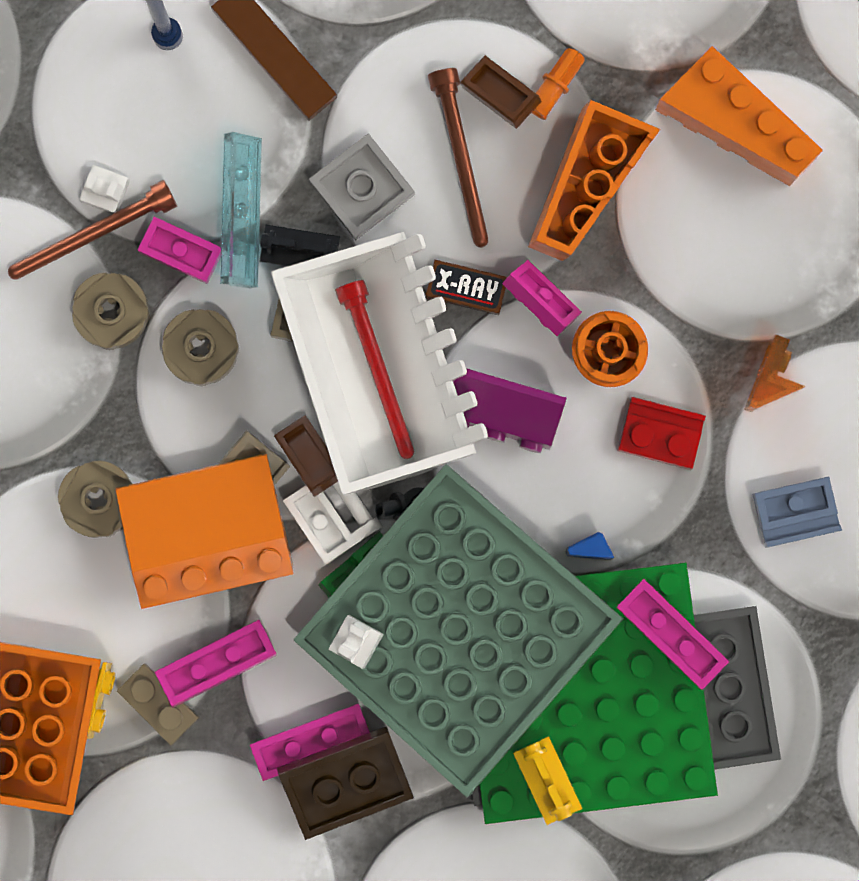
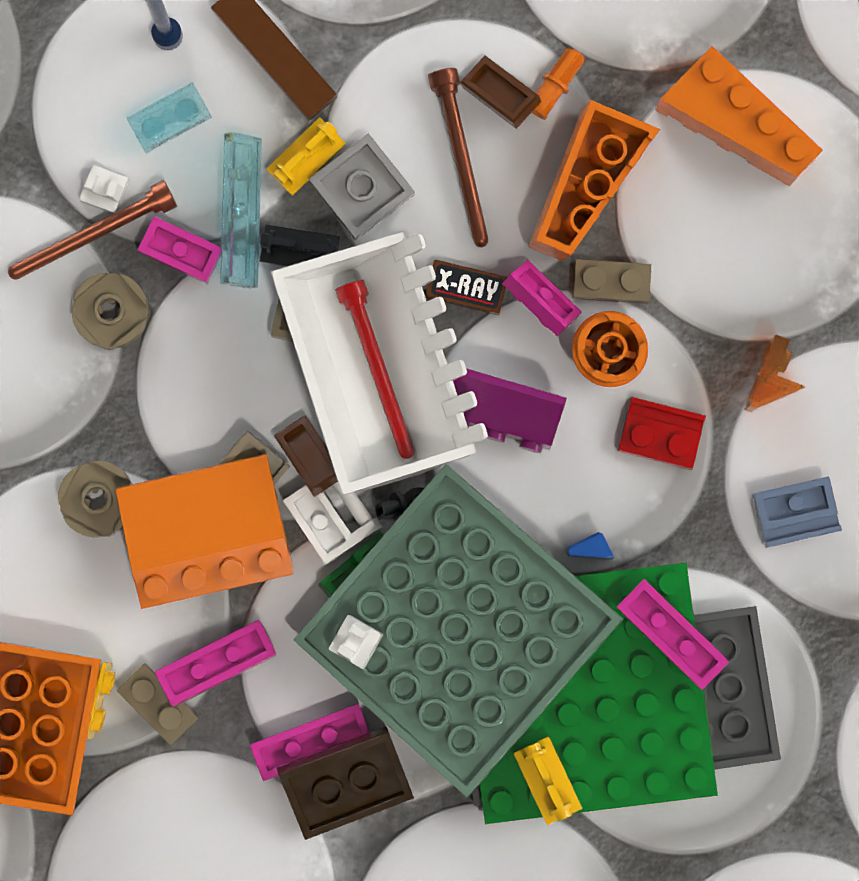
dark tan plate [162,309,239,386] -> none
none -> clear light blue plate [126,82,212,153]
none -> yellow hinge [266,117,346,196]
none -> dark tan plate [573,259,652,304]

